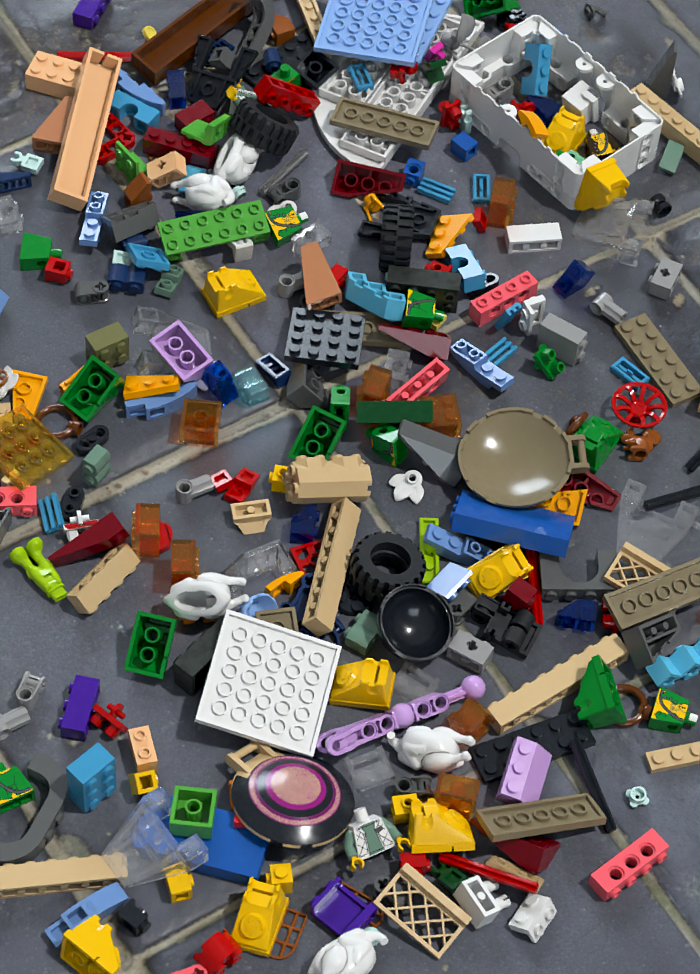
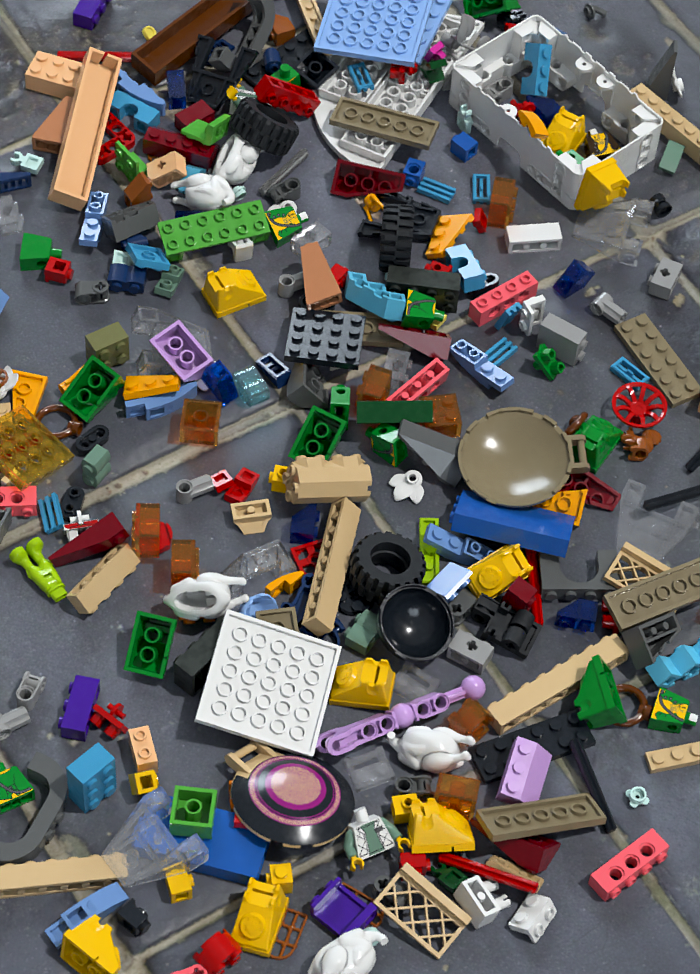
red hips [438,99,463,131] -> none
white plate [562,80,599,125] -> none

